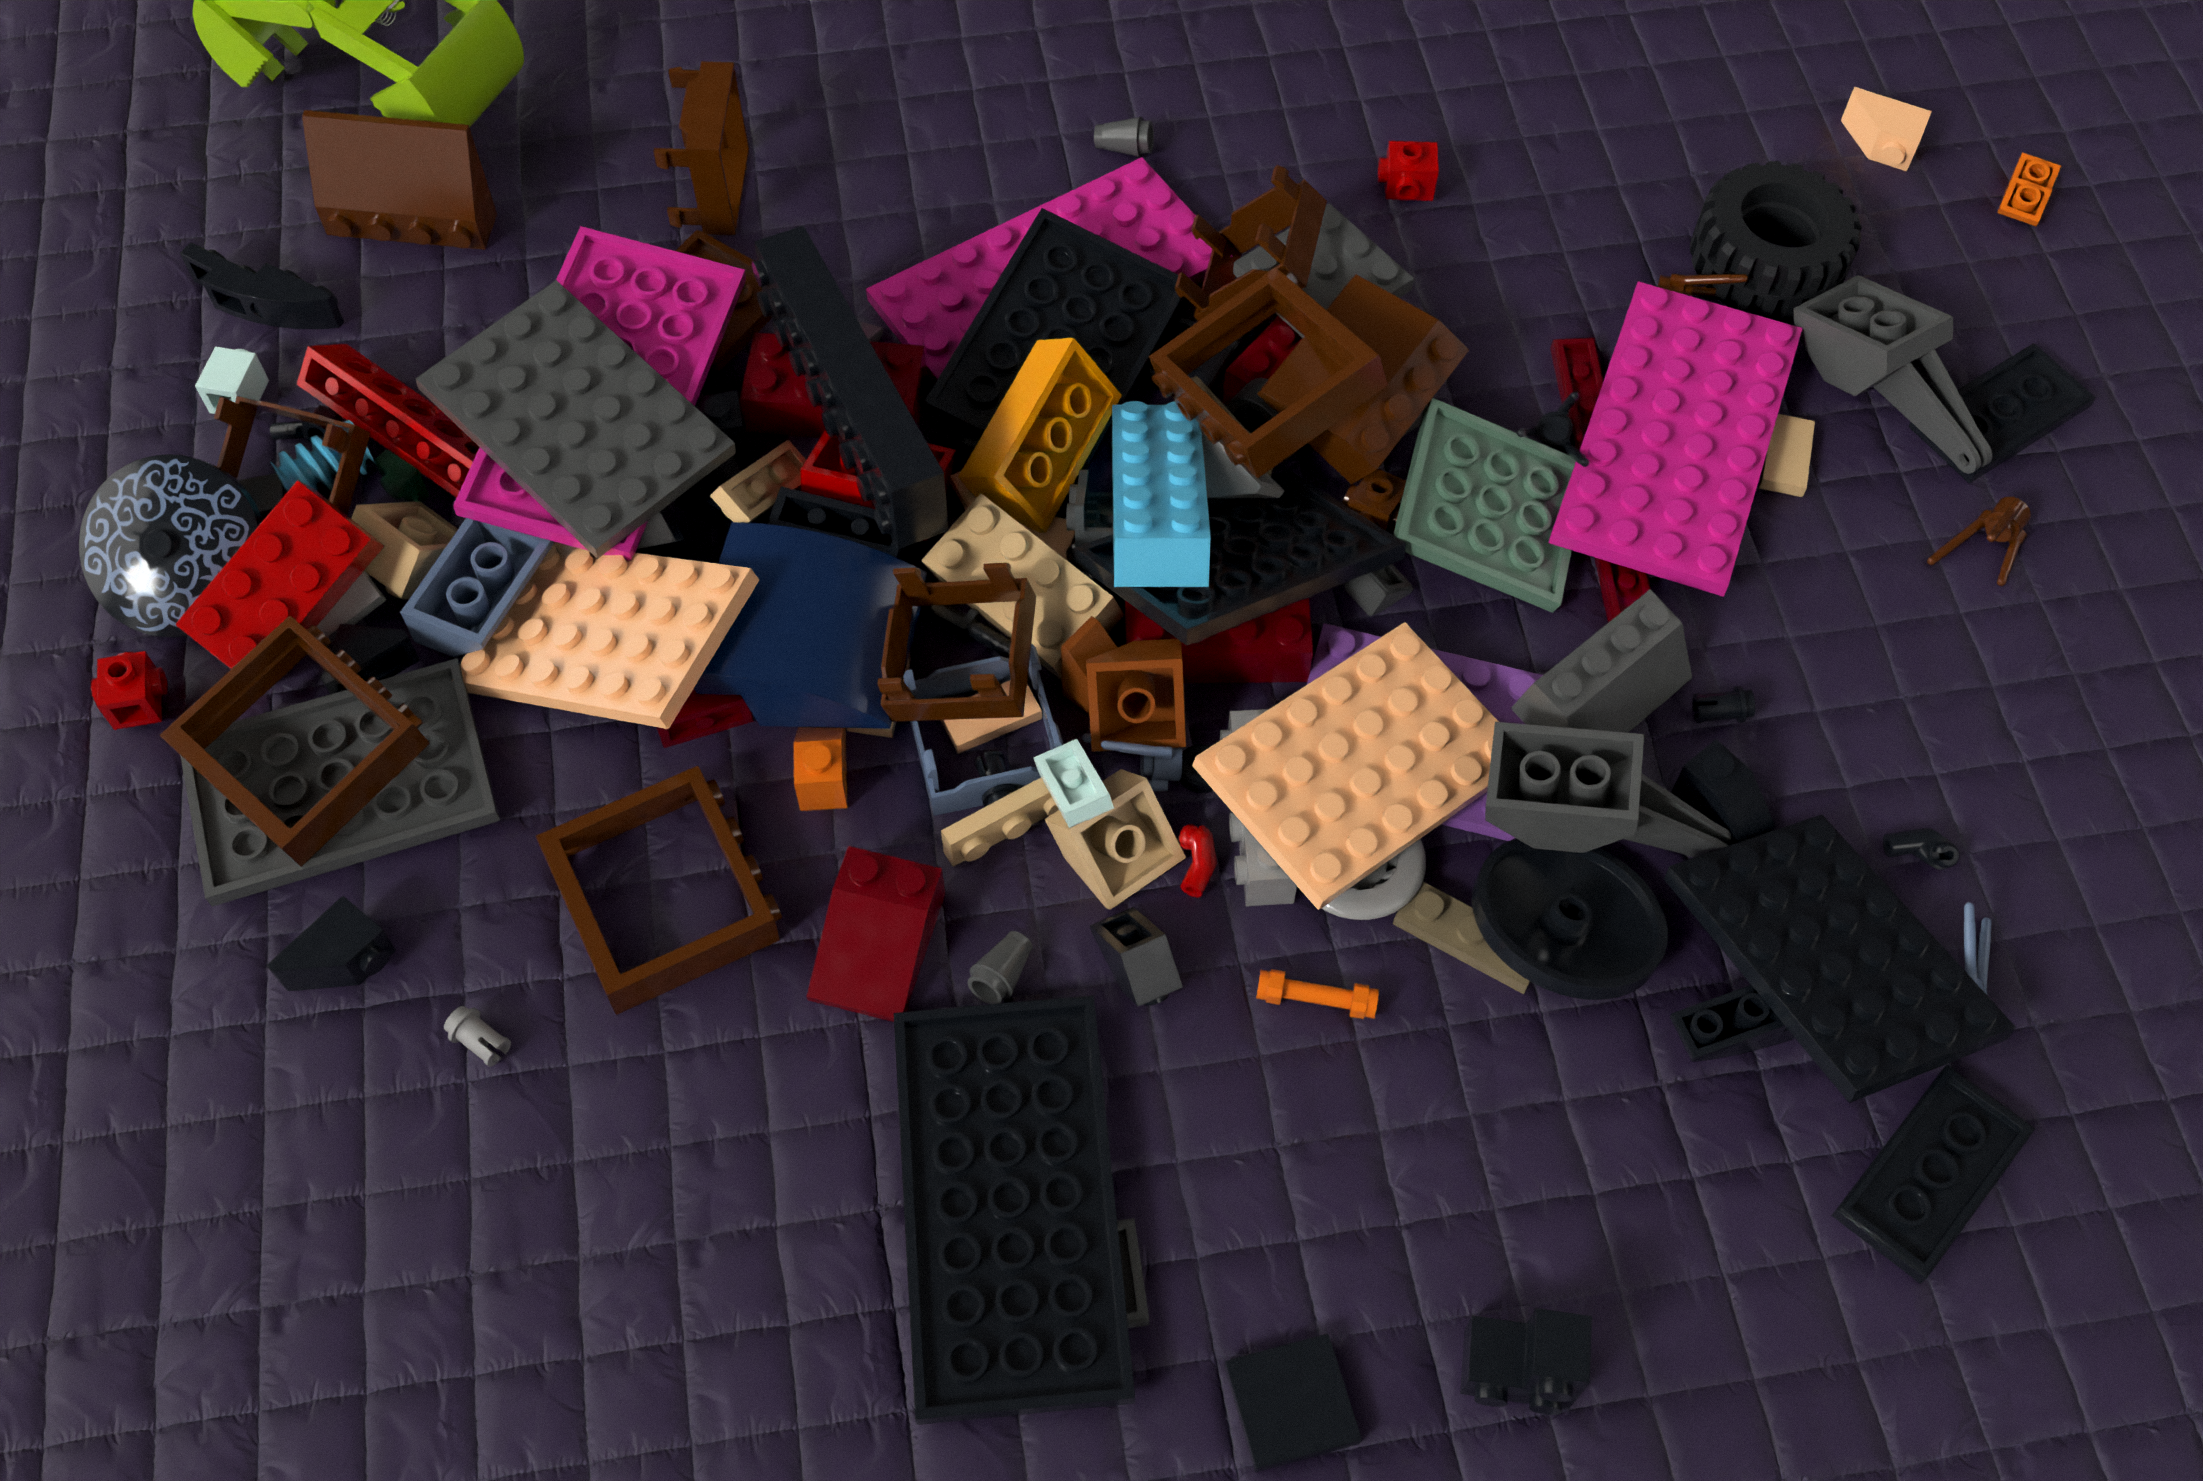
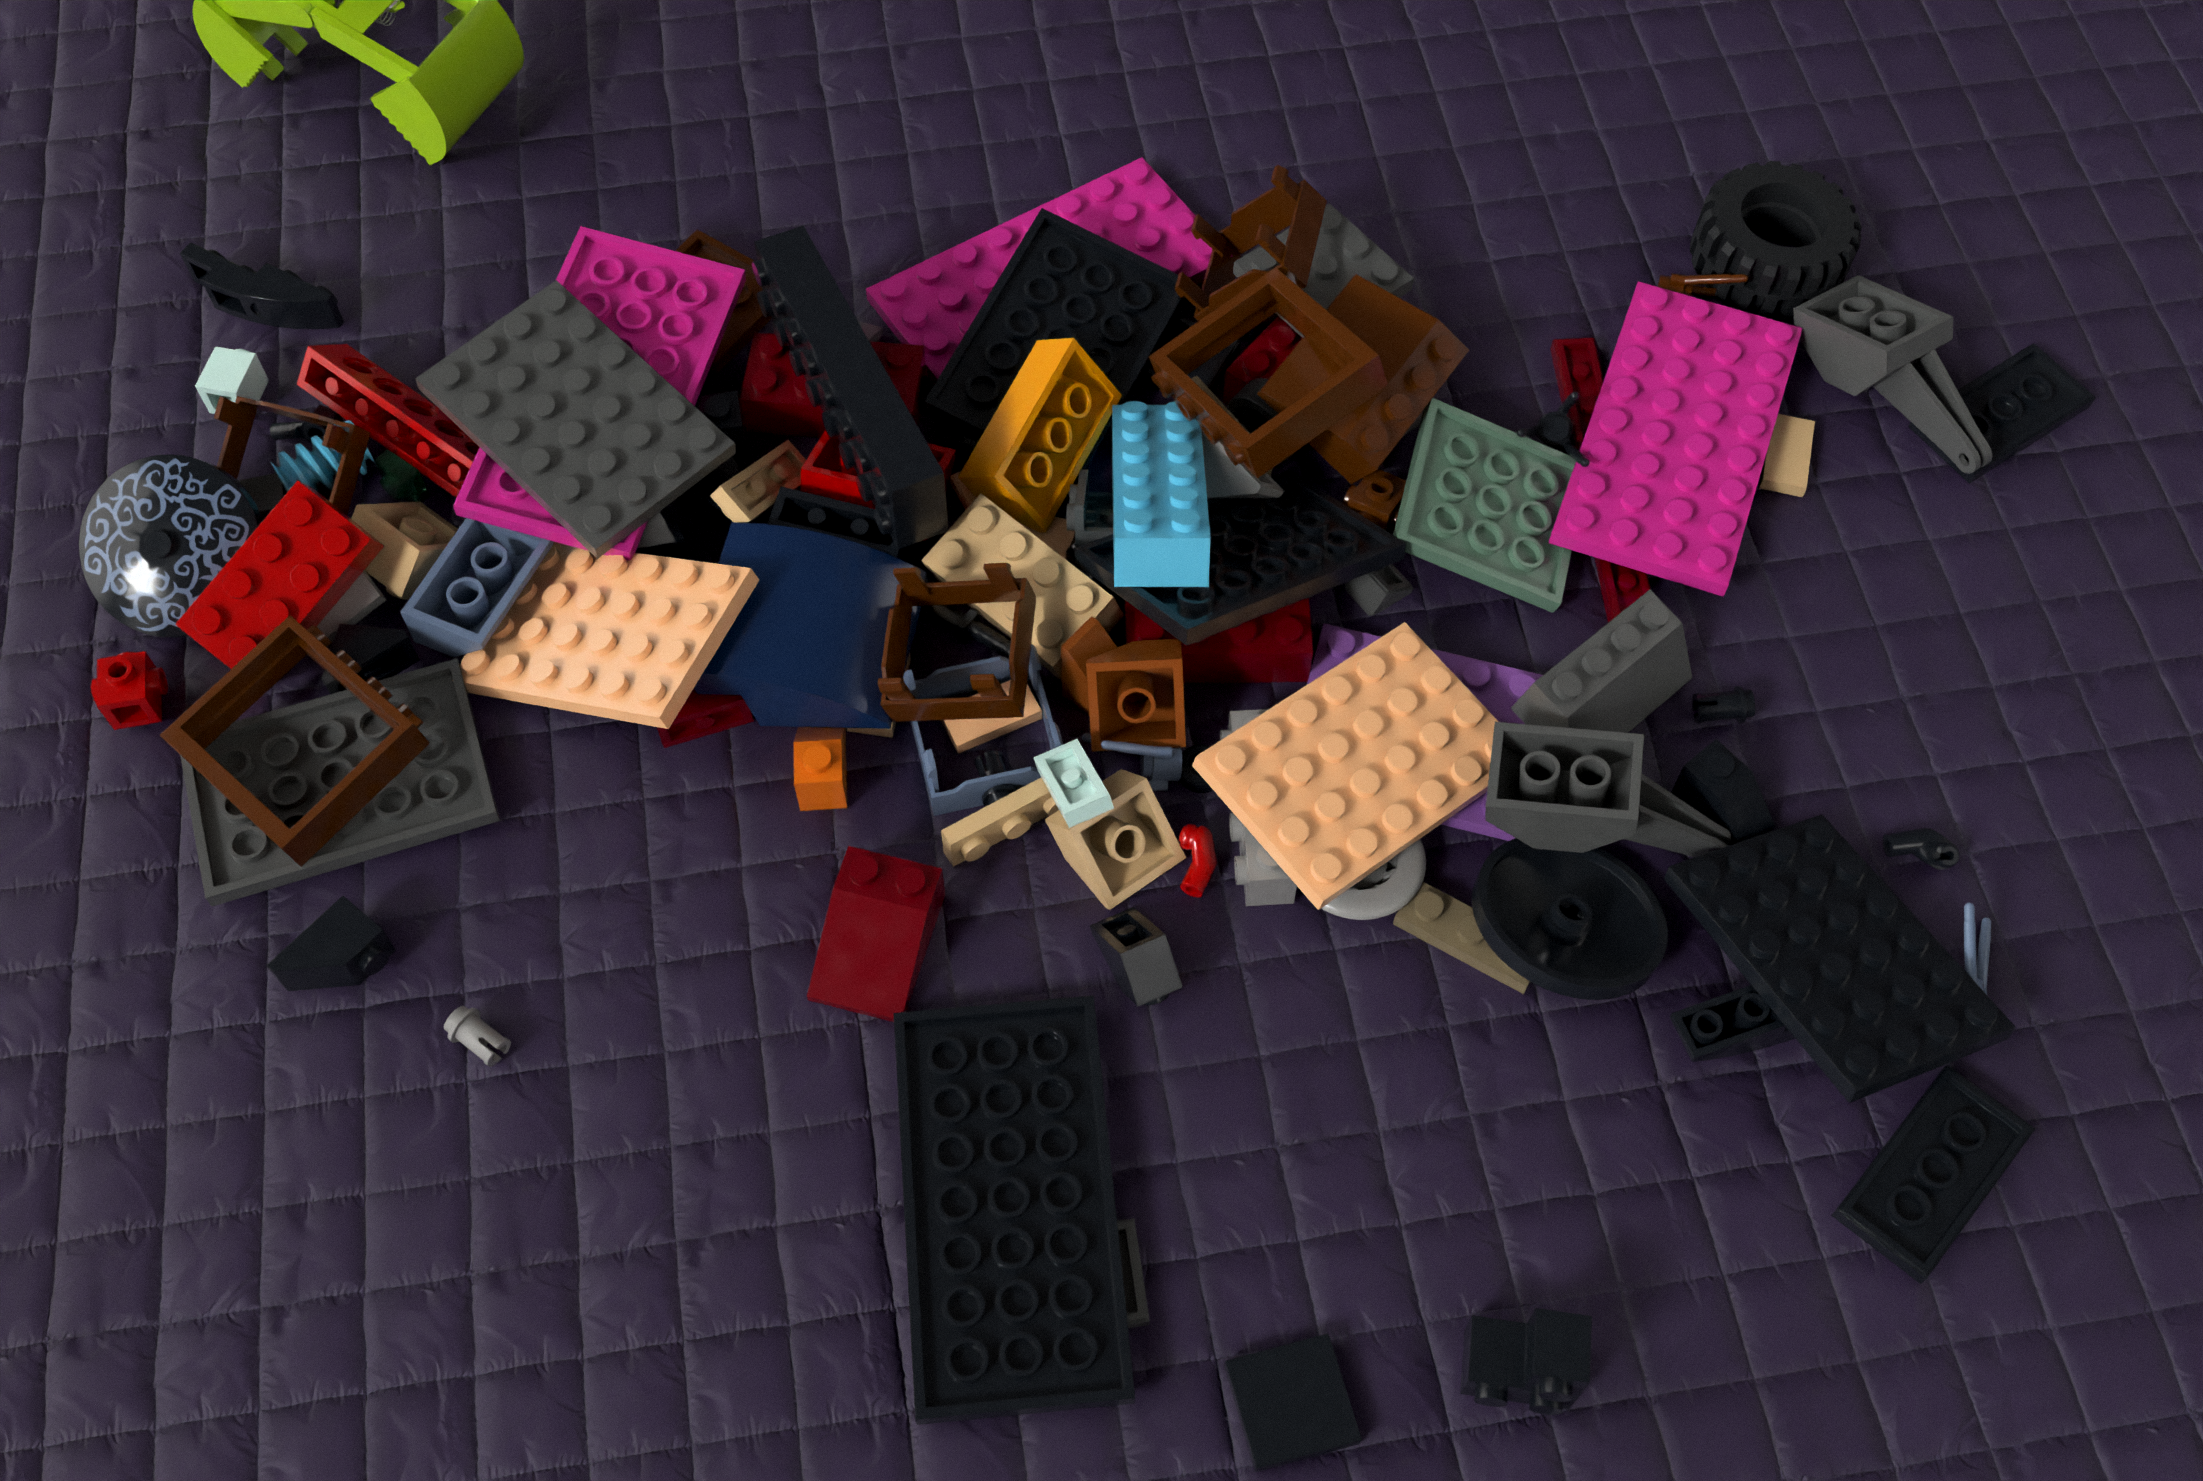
reddish brown slope [302,110,497,250] -> none
reddish brown window [536,766,782,1015] -> none
reddish brown piece [653,61,749,235] -> none
dark grey cone [967,931,1033,1004] -> none
dark grey cone [1094,116,1154,157] -> none
orange bar [1256,969,1379,1019] -> none
red brick [1378,141,1439,201] -> none
light nougat slope [1841,87,1932,171] -> none
reddish brown plant [1927,497,2031,586] -> none
orange slope [1997,152,2061,227] -> none

